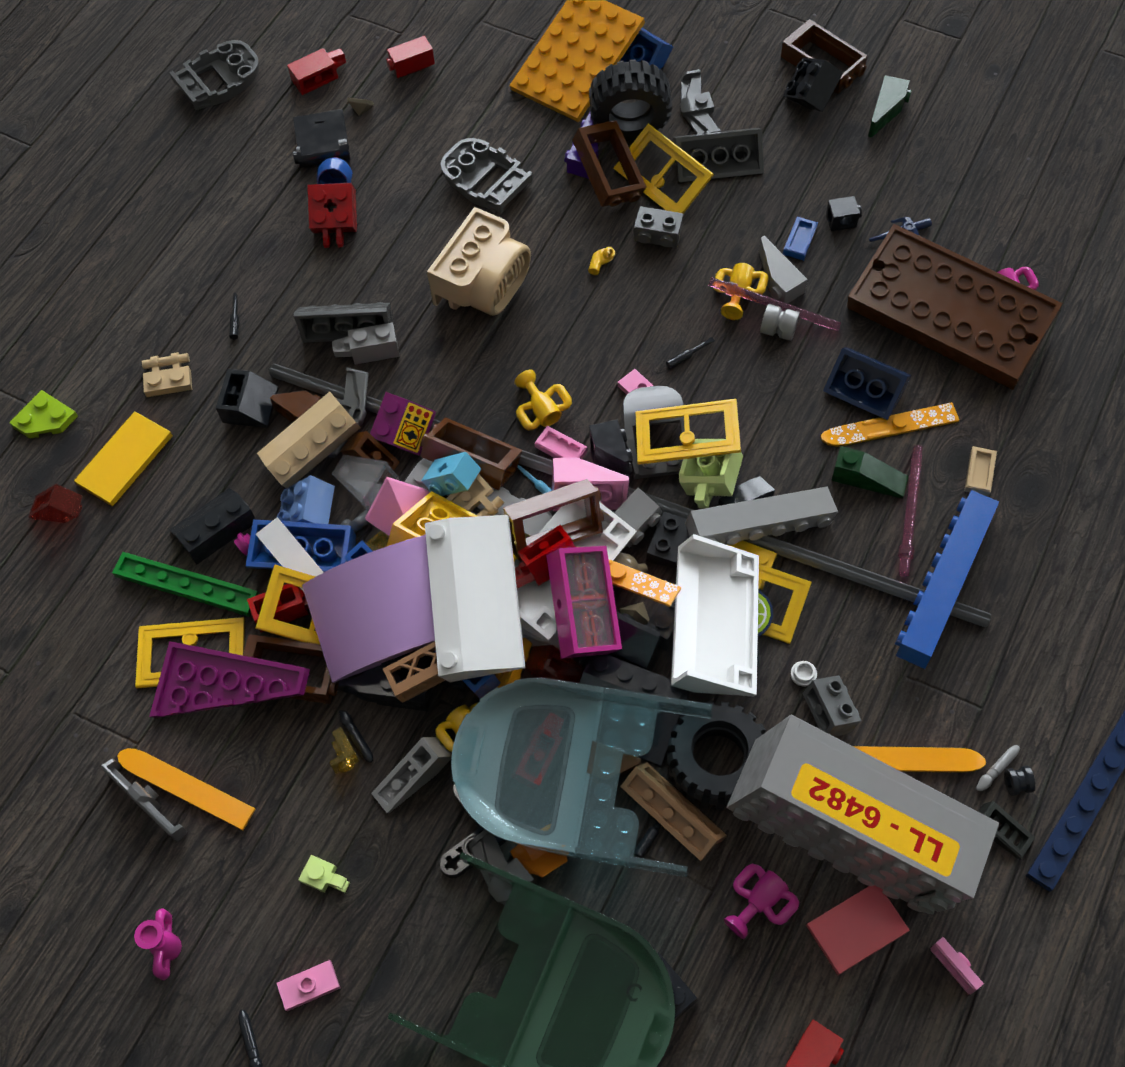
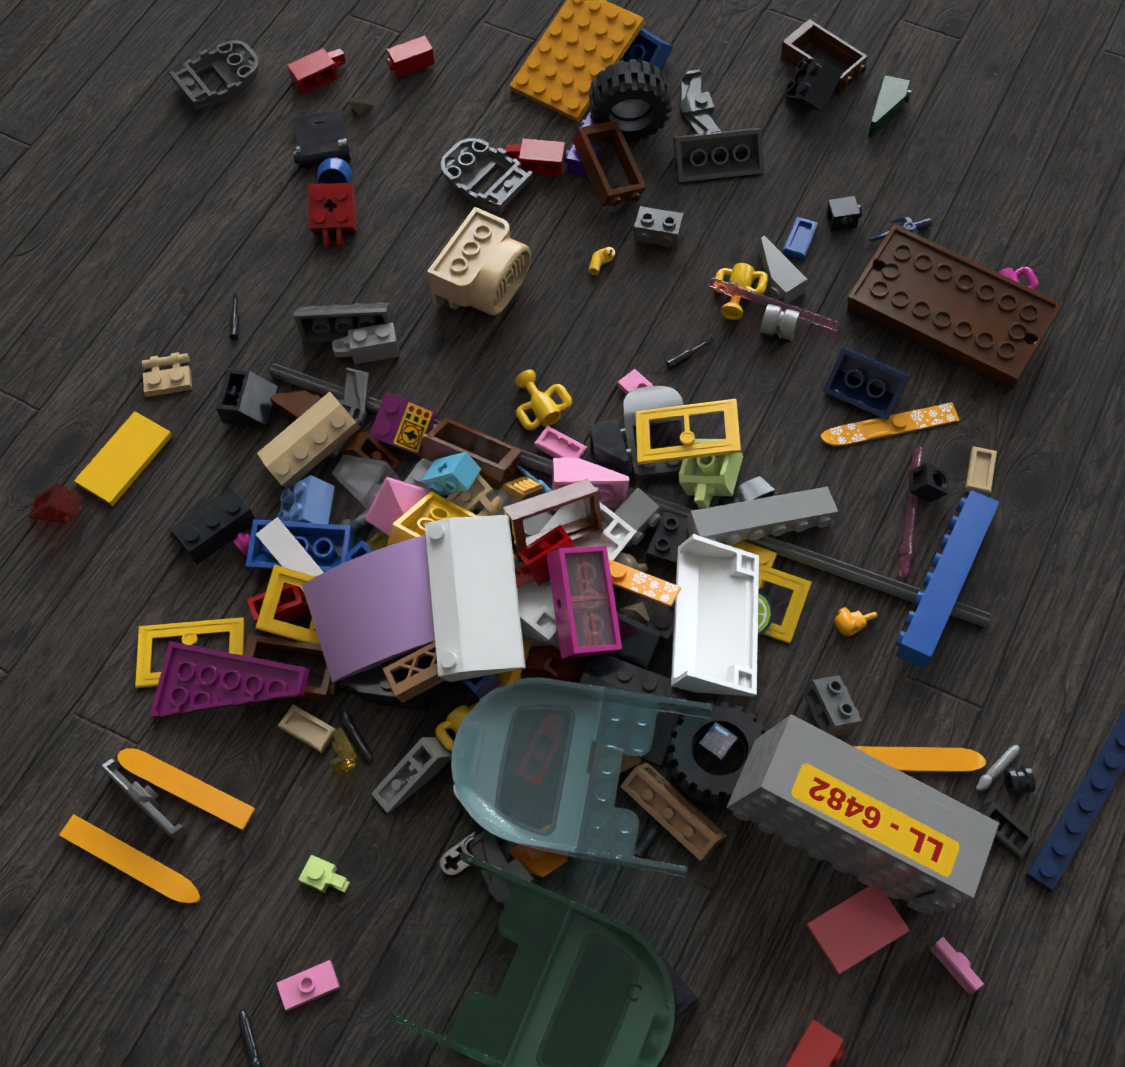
lime plate [9,390,78,438] -> none
green plate [112,552,259,617] -> none
dark pink piece [134,908,182,980] -> none
yellow door [614,124,714,214] -> none
dark pink piece [724,863,799,939] -> none
white plate [791,661,817,687] -> none
dark green slope [831,446,909,499] -> none
none -> light orange piece [59,814,201,904]
none -> tan tile [278,705,337,753]
none -> pearl gold slope [502,477,545,501]
none -> hinge [505,139,566,177]
none -> dark blue tile [699,722,738,761]
none -> light orange piece [834,607,877,636]
none -> black brick [909,462,948,502]

